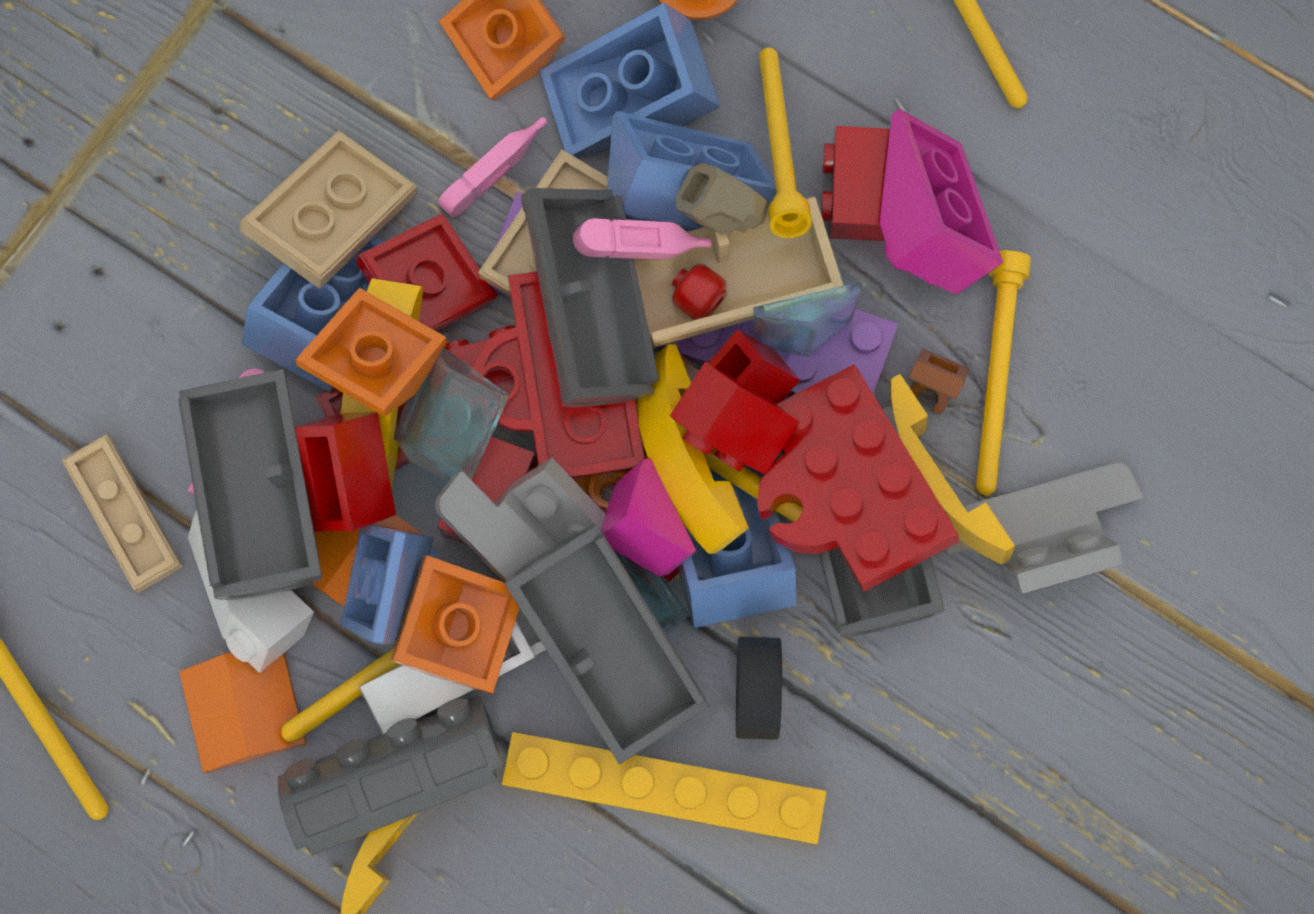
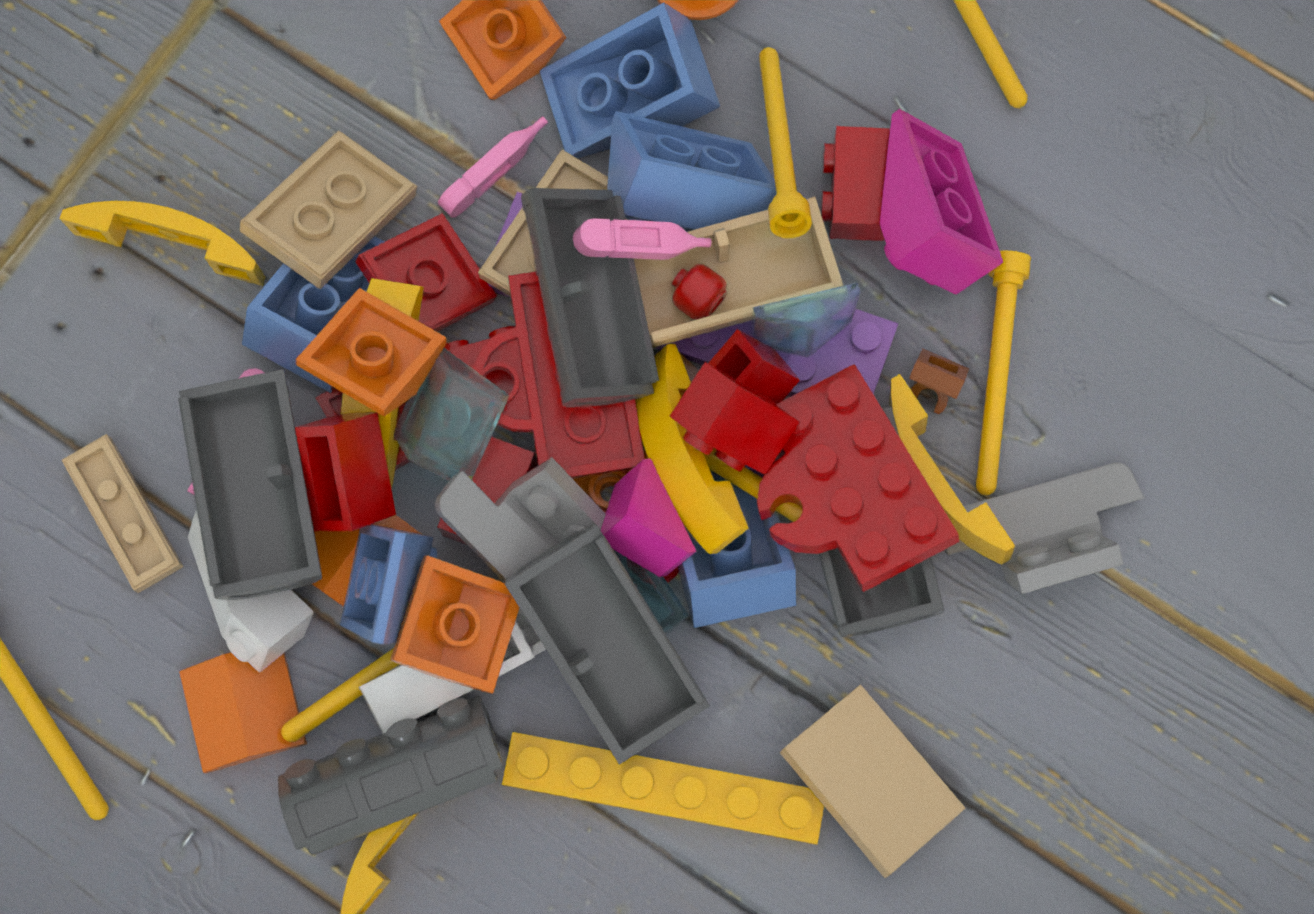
dark tan rock [676,163,768,235] -> none
black tyre [735,637,782,740] -> none
none -> yellow slope [59,201,266,286]
none -> tan tile [779,684,965,878]

